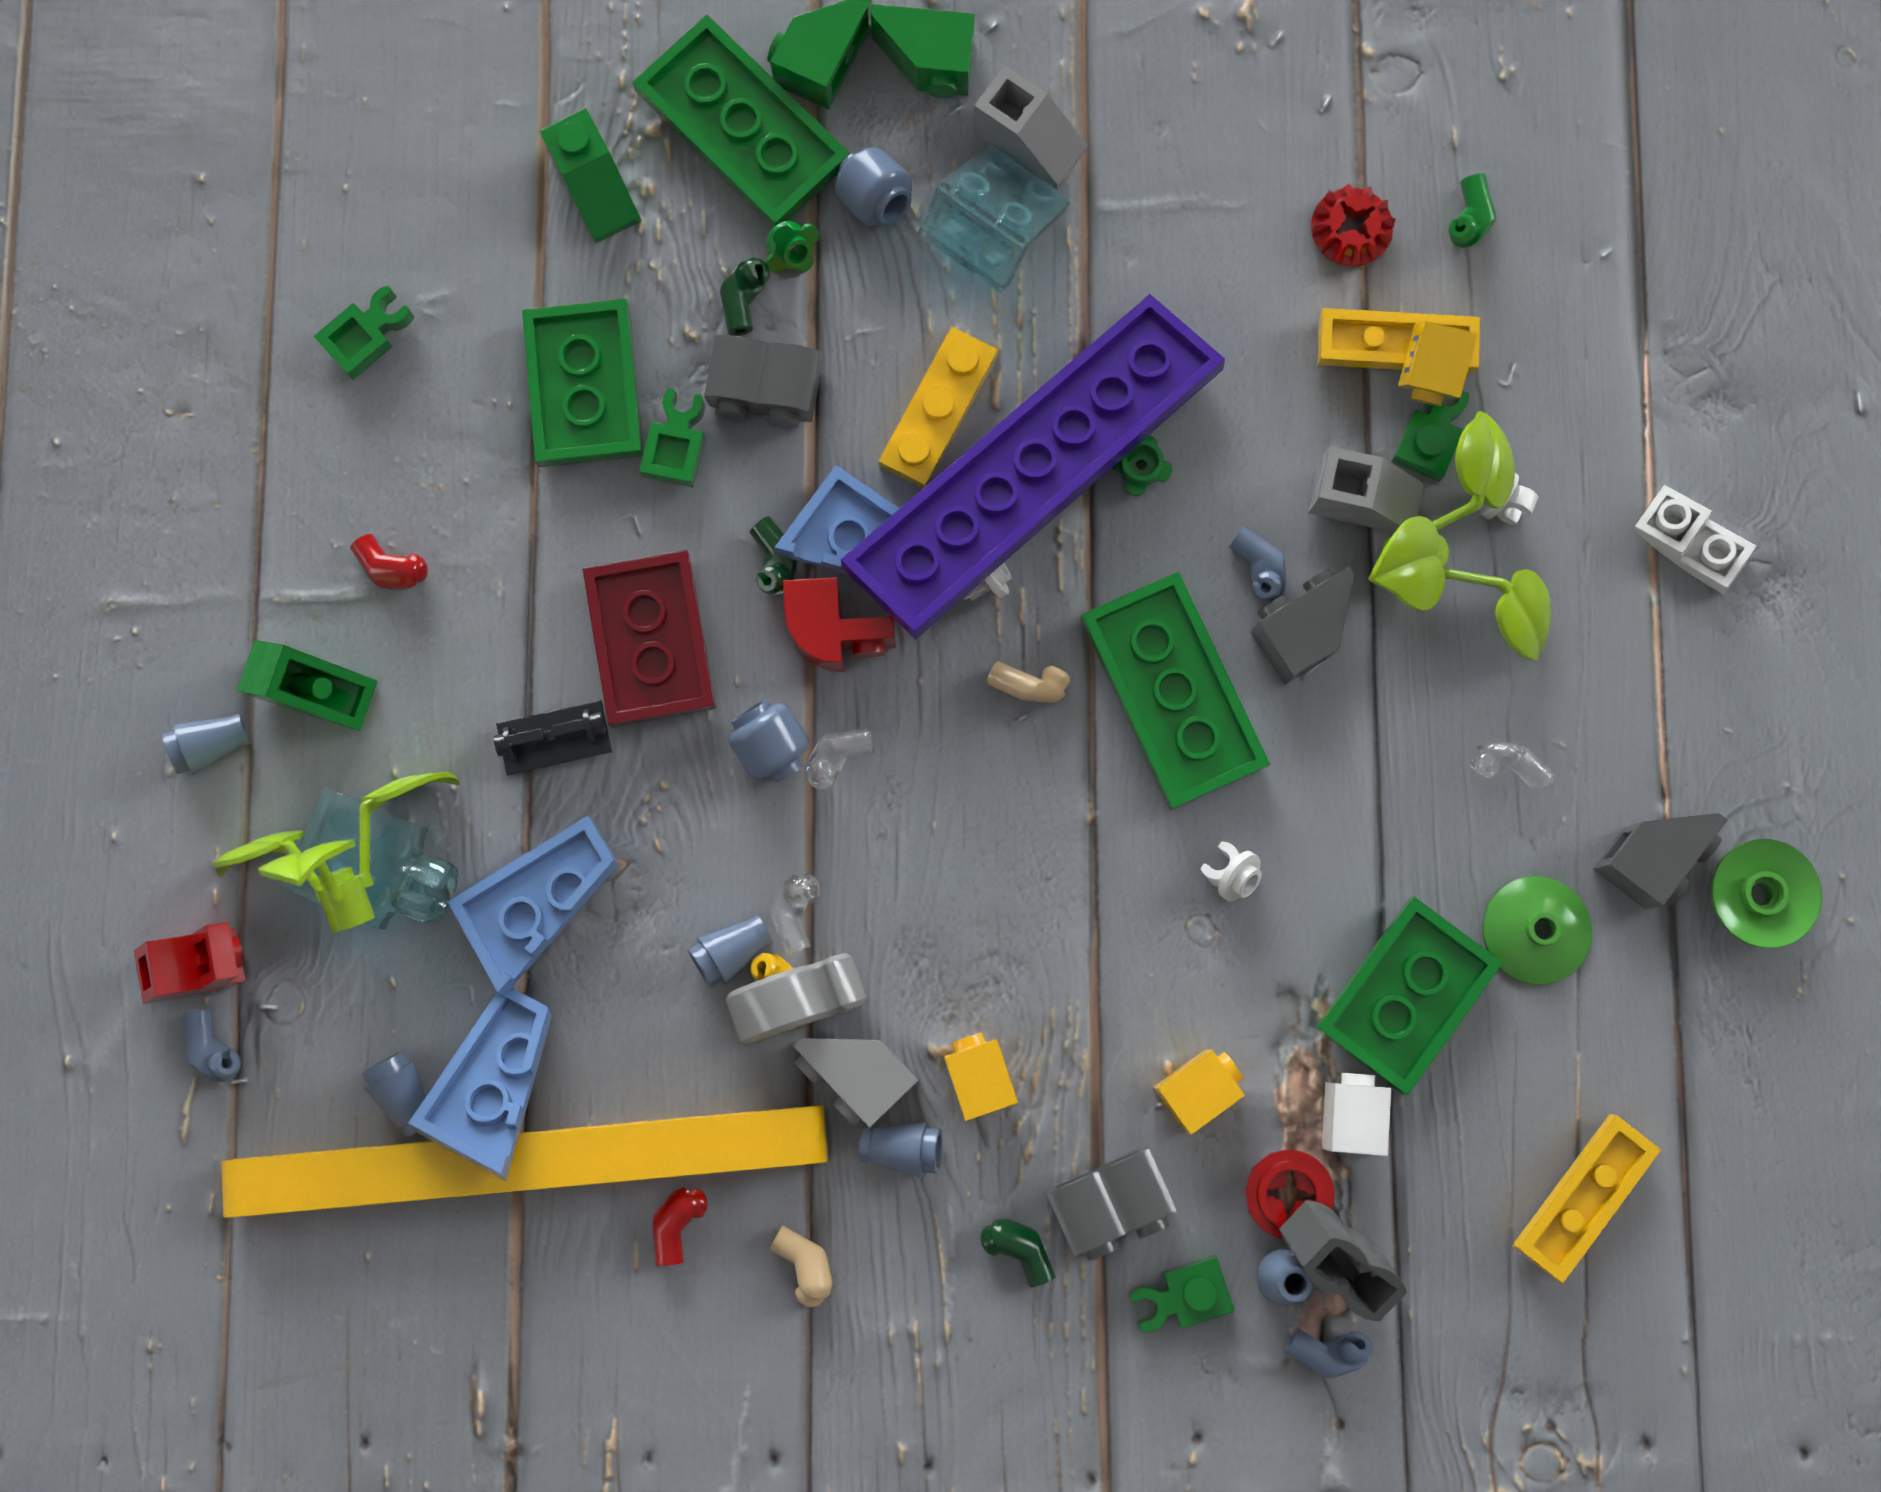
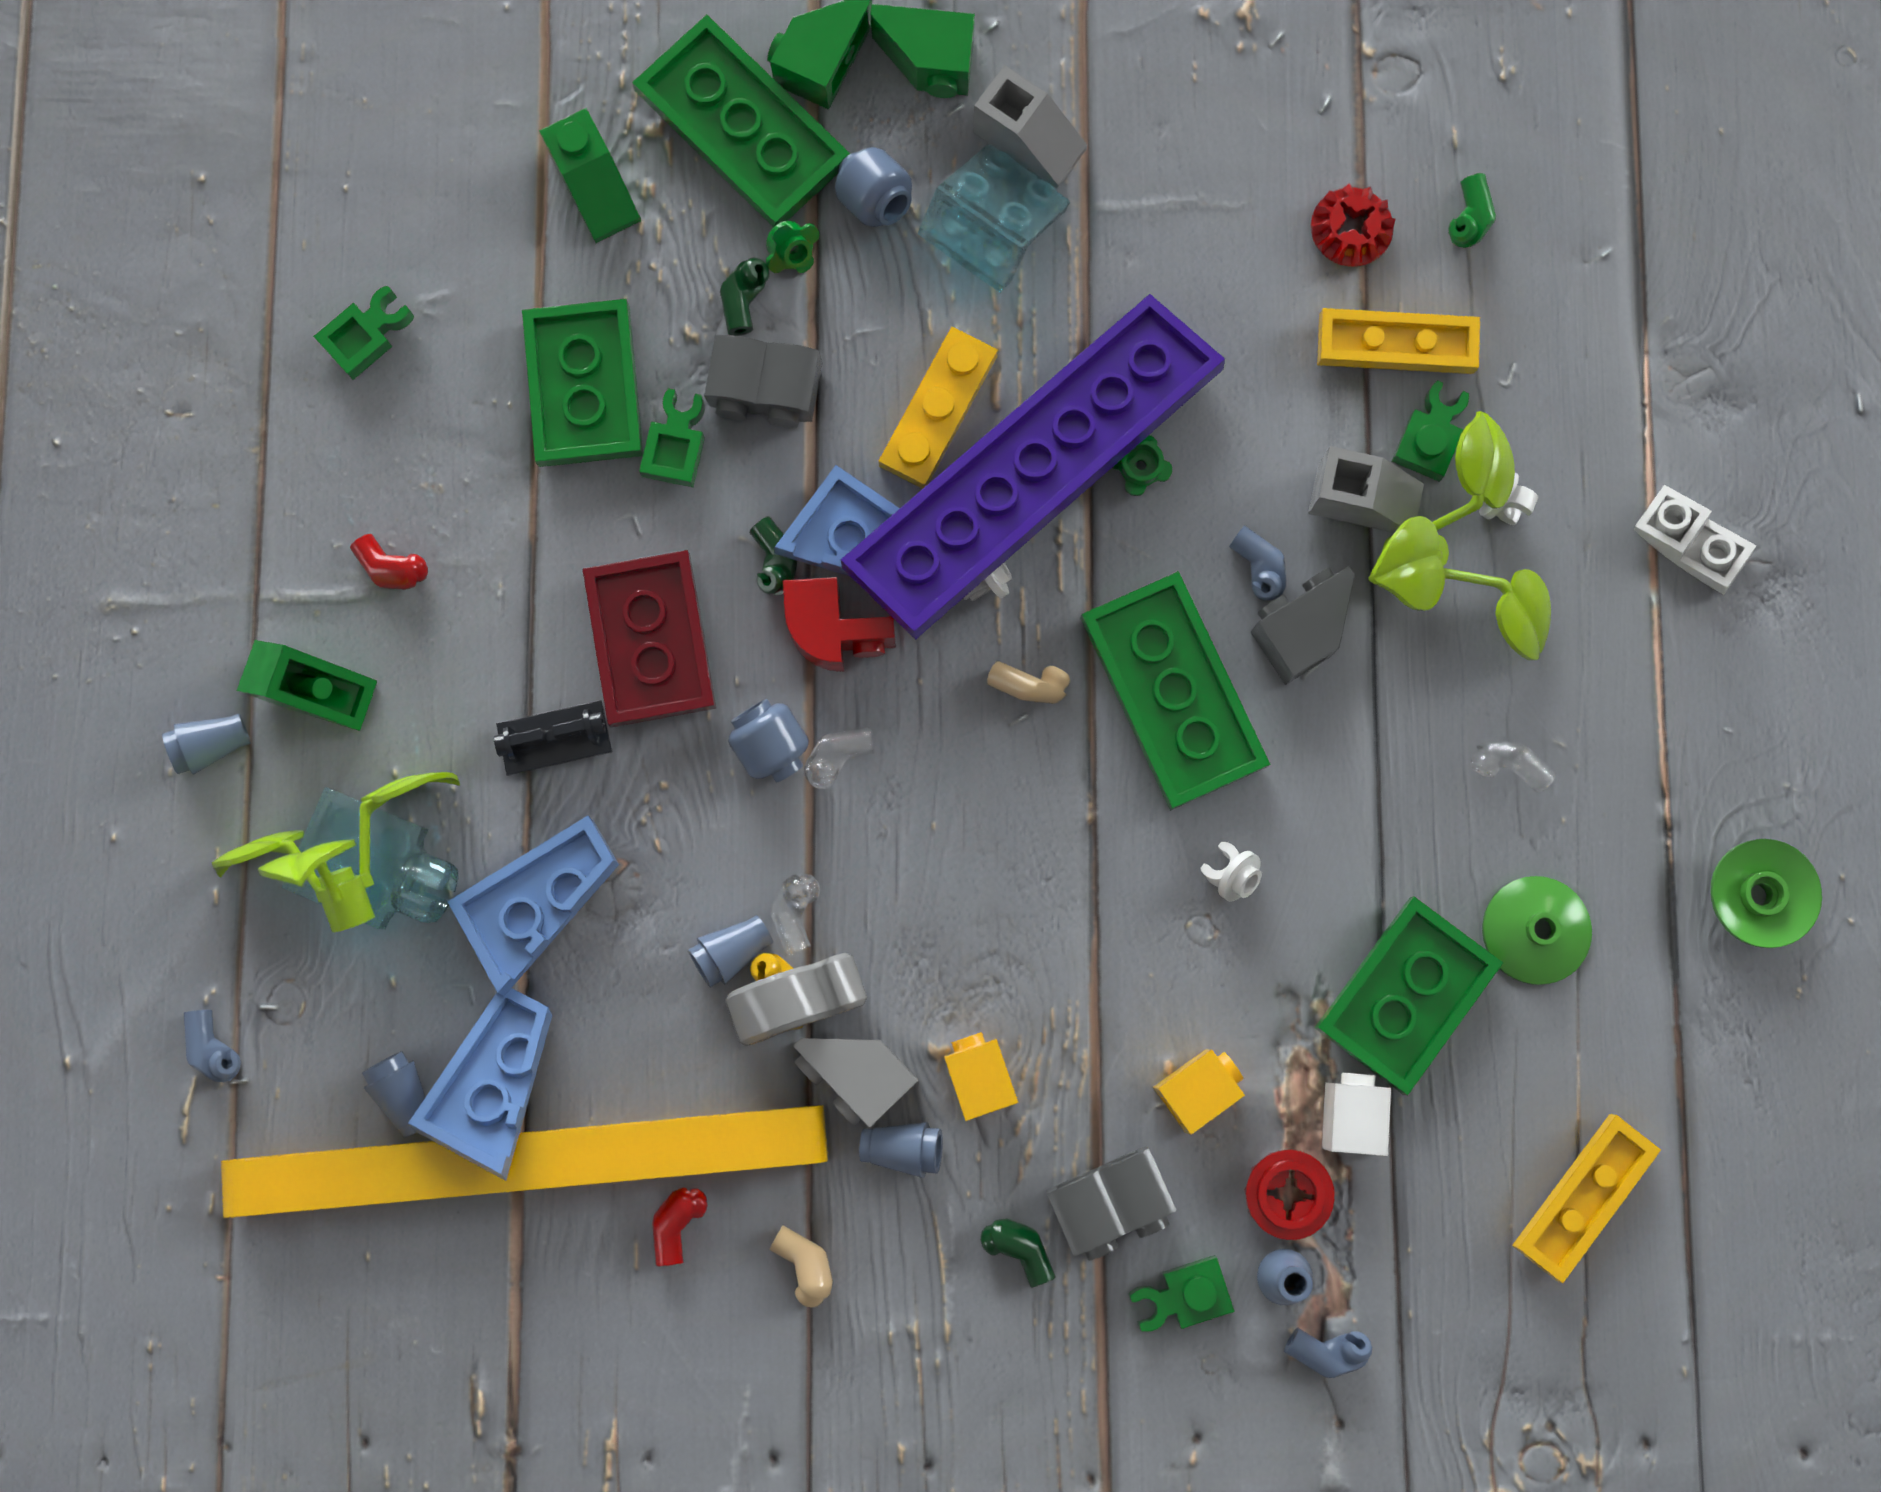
red brick [133,922,246,1004] -> none
dark grey brick [1279,1200,1407,1321] -> none
yellow brick [1398,321,1478,406] -> none
dark grey slope [1593,813,1728,909] -> none

